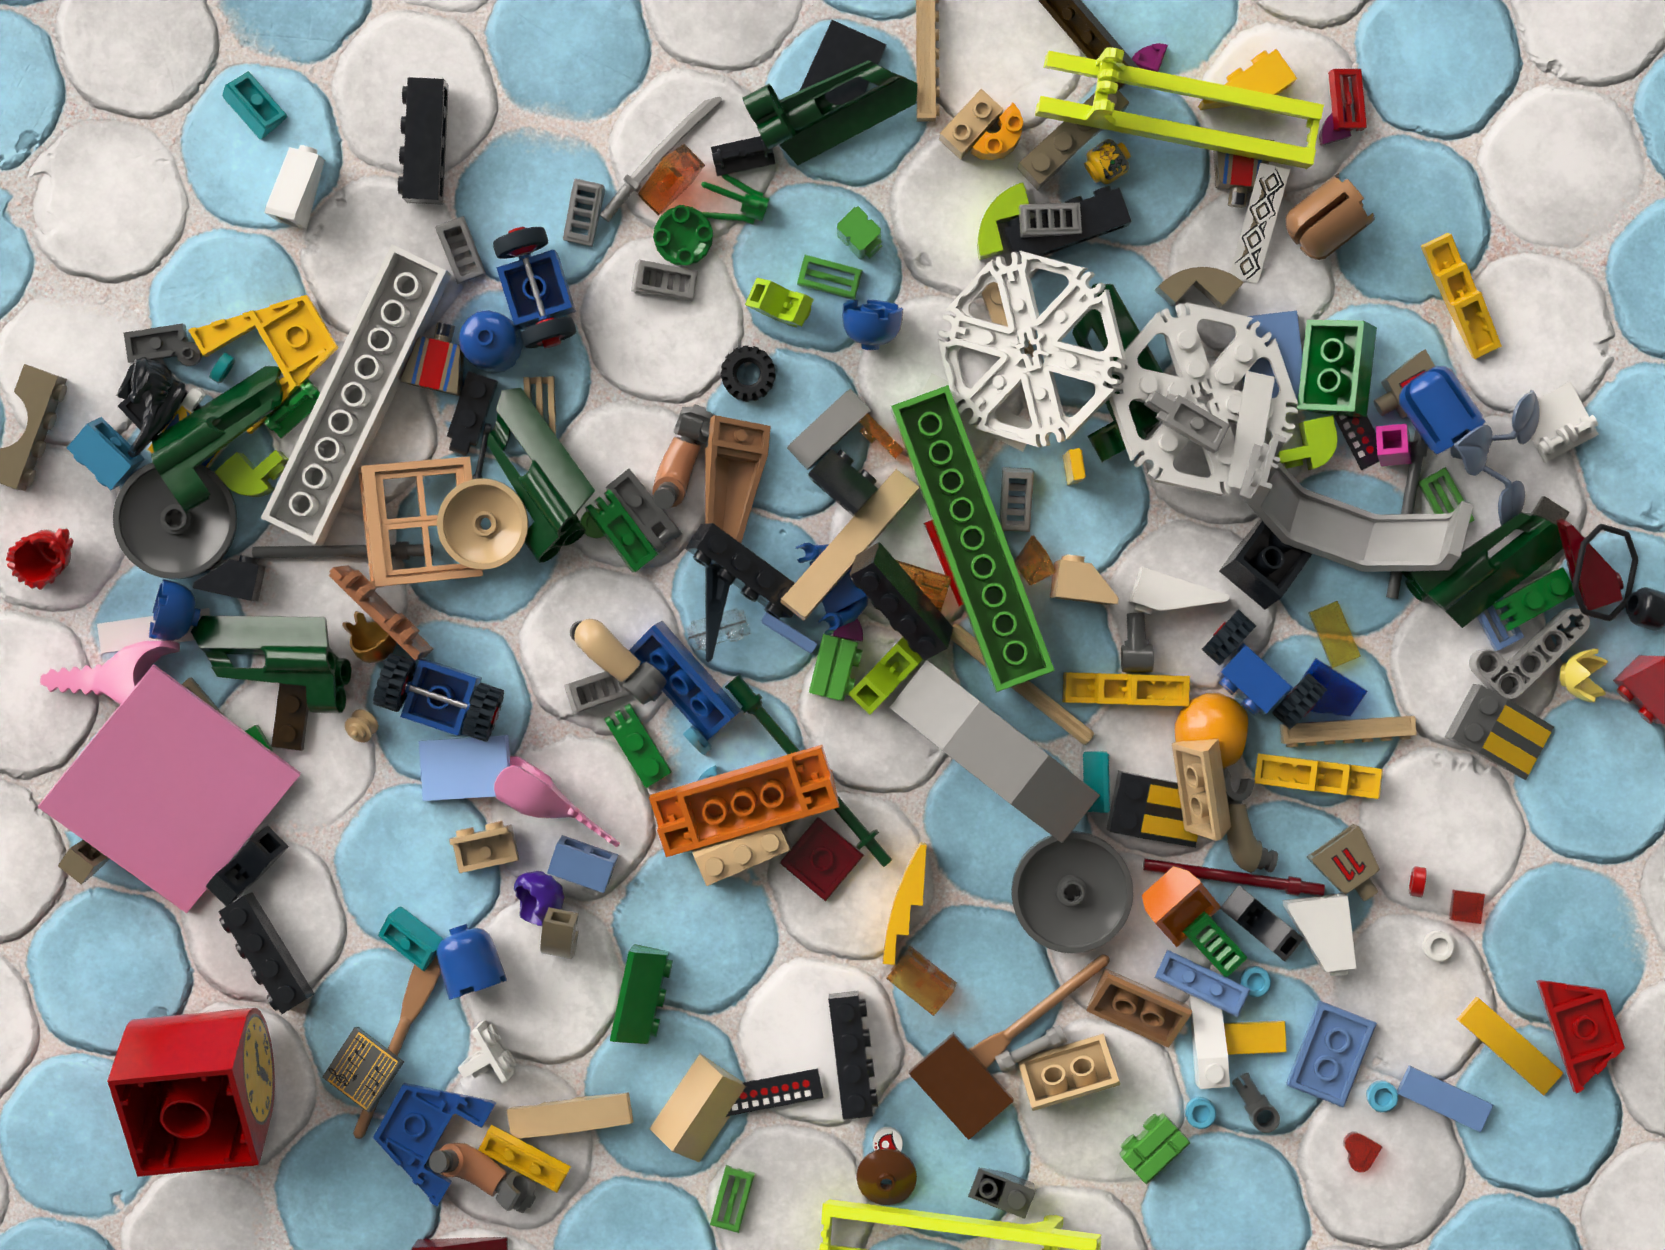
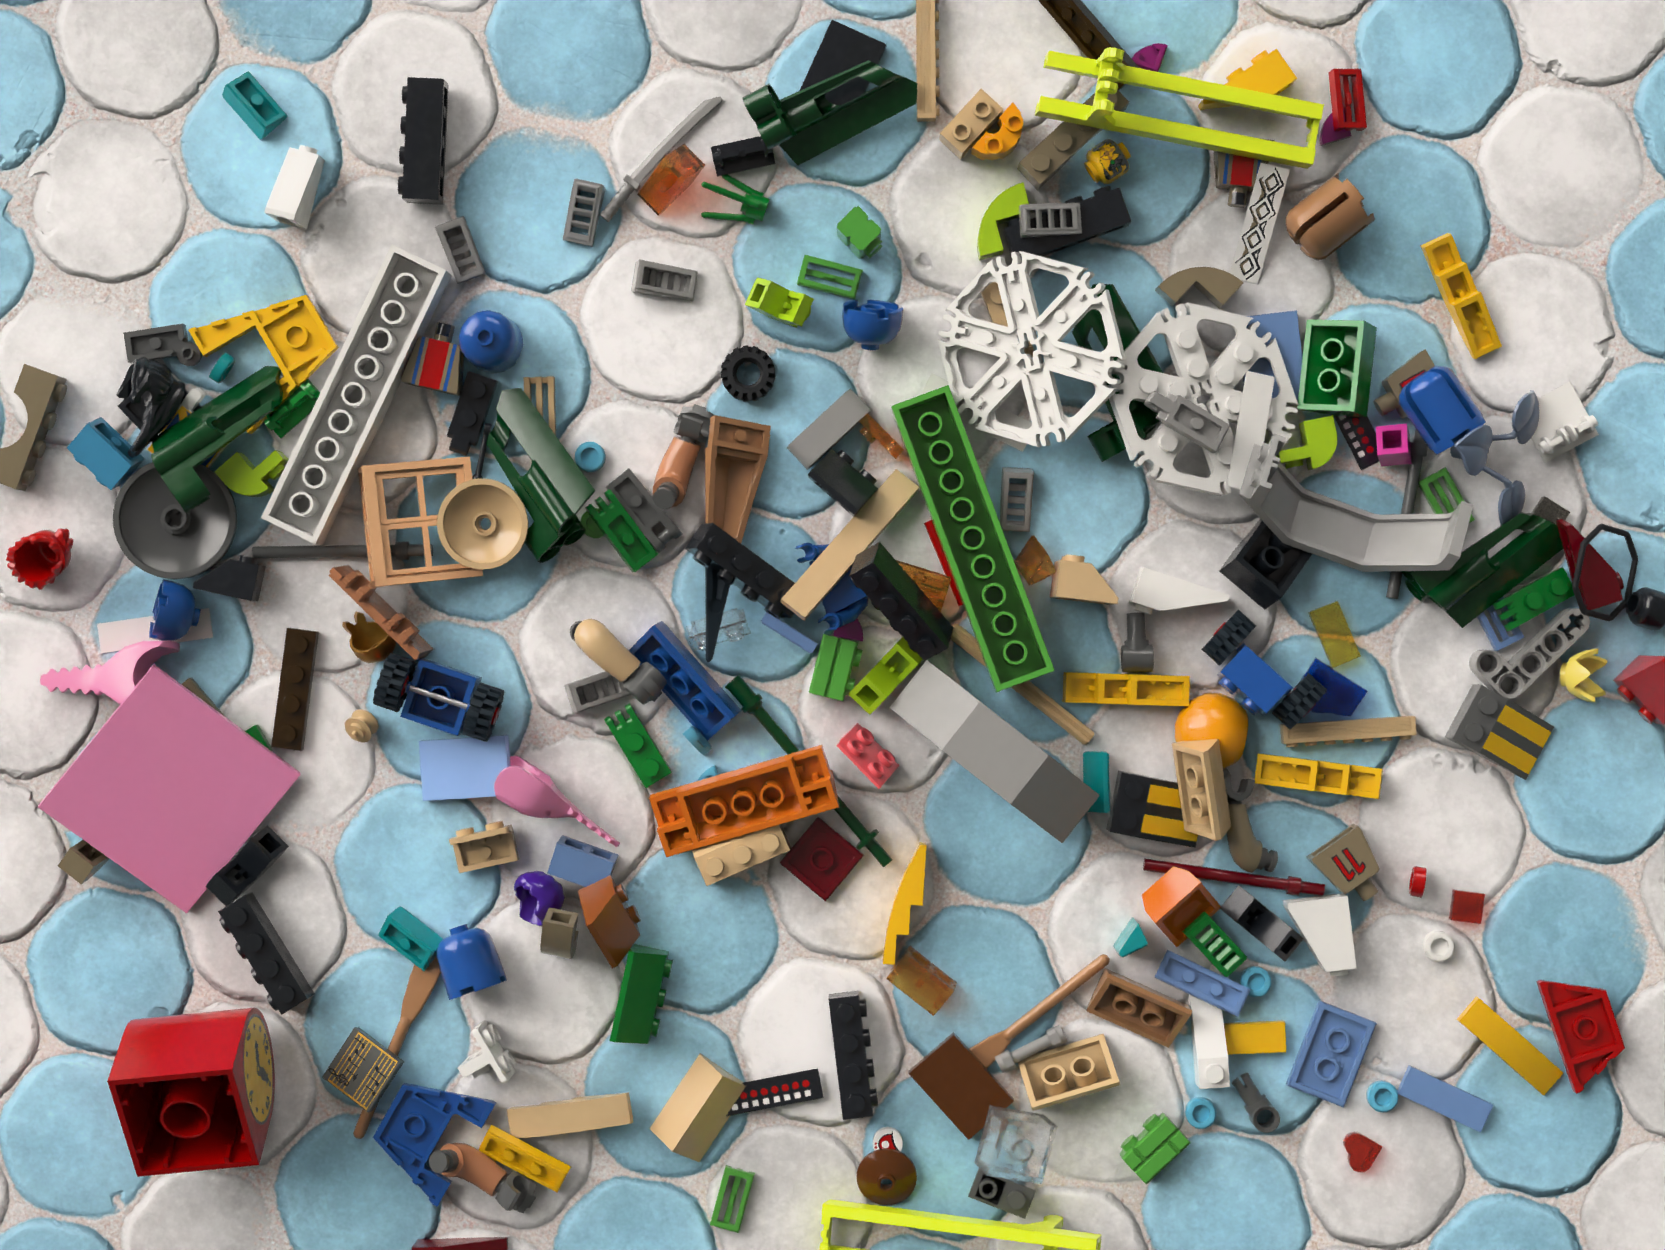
dark green panel [191,616,352,713] -> none
brick [493,227,576,349] -> none
green dish [653,205,713,266] -> none
dark grey dish [1011,831,1133,953] -> none
yellow tile [1062,448,1086,485] -> none
none -> medium azure tile [575,442,606,472]
none -> dark orange slope [578,875,641,969]
none -> coral hinge [836,723,900,789]
none -> clear brick [974,1105,1058,1184]
none -> teal slope [1113,918,1148,958]

